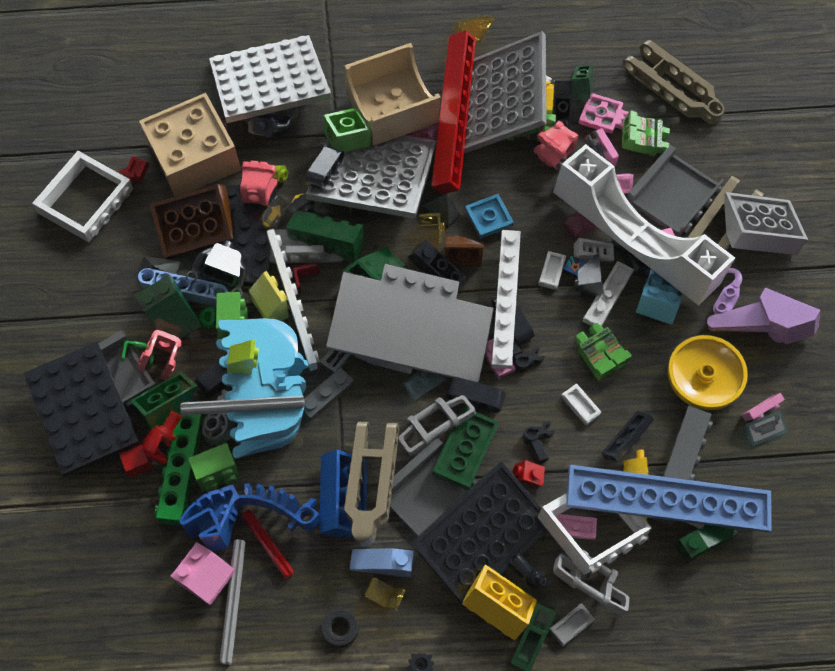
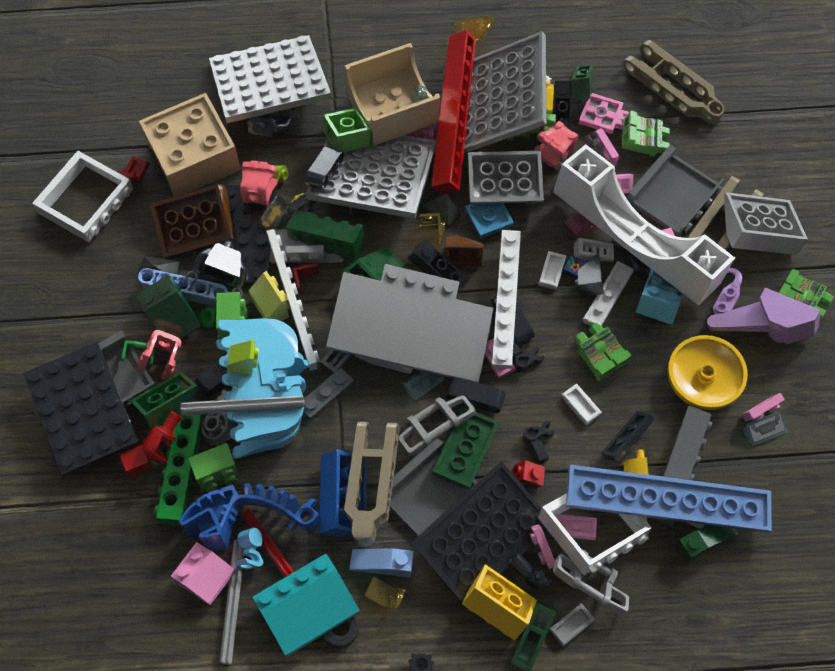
none -> medium azure leg [234,528,263,570]
none -> teal slope [253,554,360,657]
none -> clear light blue tile [413,85,428,103]
none -> light grey slope [467,151,544,204]
none -> bright pink plate [530,524,555,569]
none -> bright green hips [779,269,834,321]

